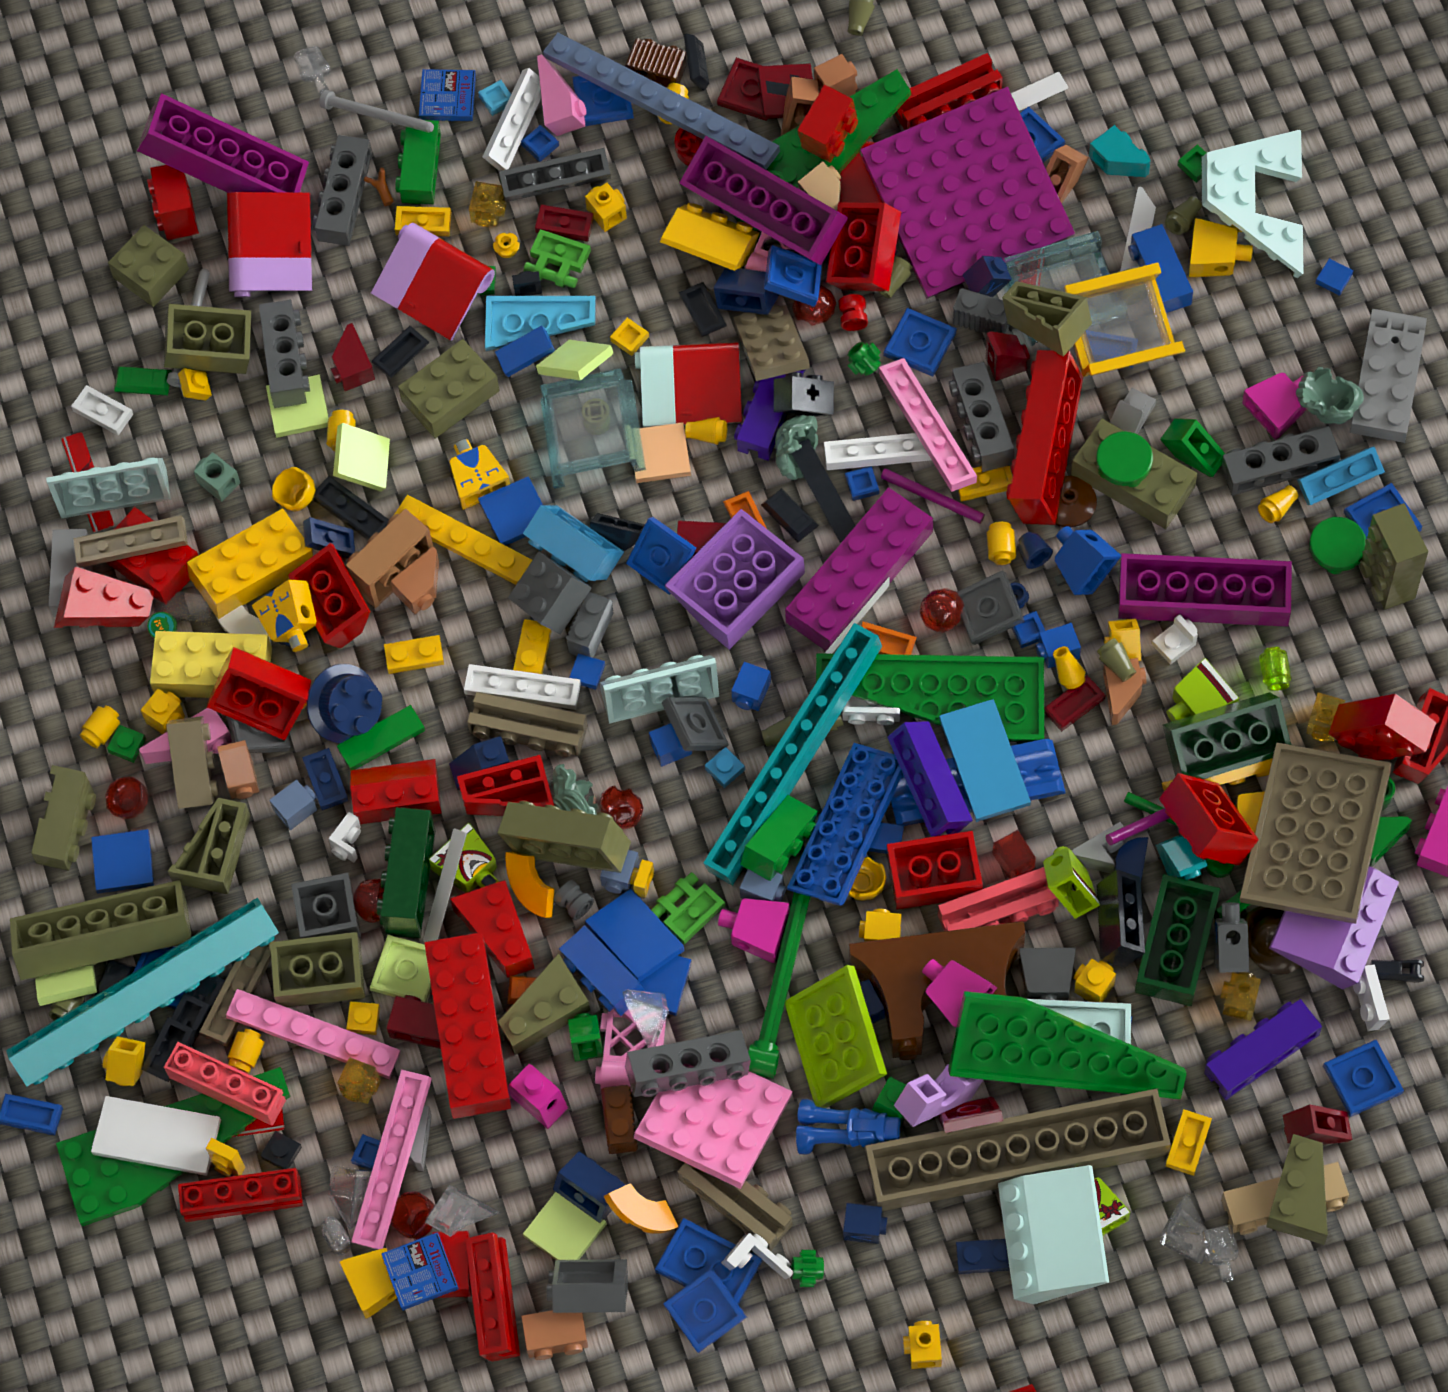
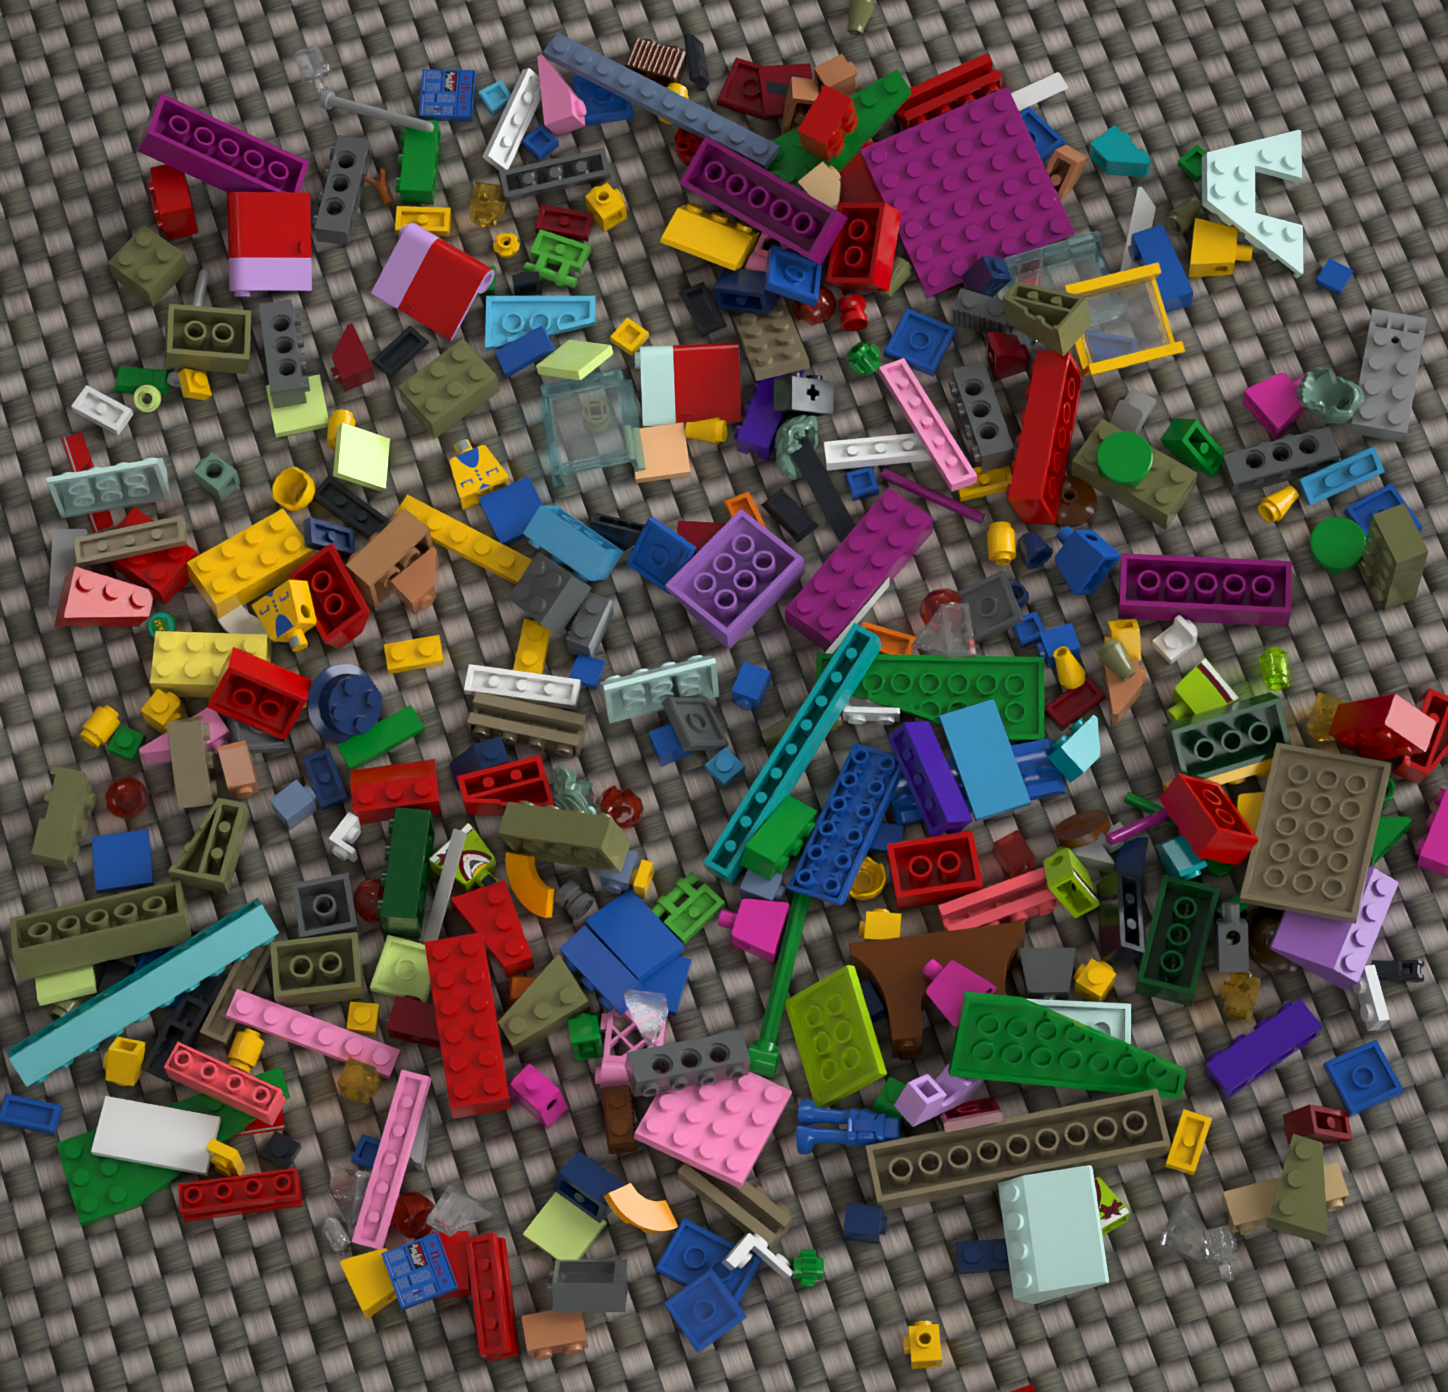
none -> yellowish green plate [134,385,161,412]
none -> clear slope [911,603,976,658]
none -> slope [1047,715,1101,783]
none -> reddish brown tile [1053,810,1111,848]

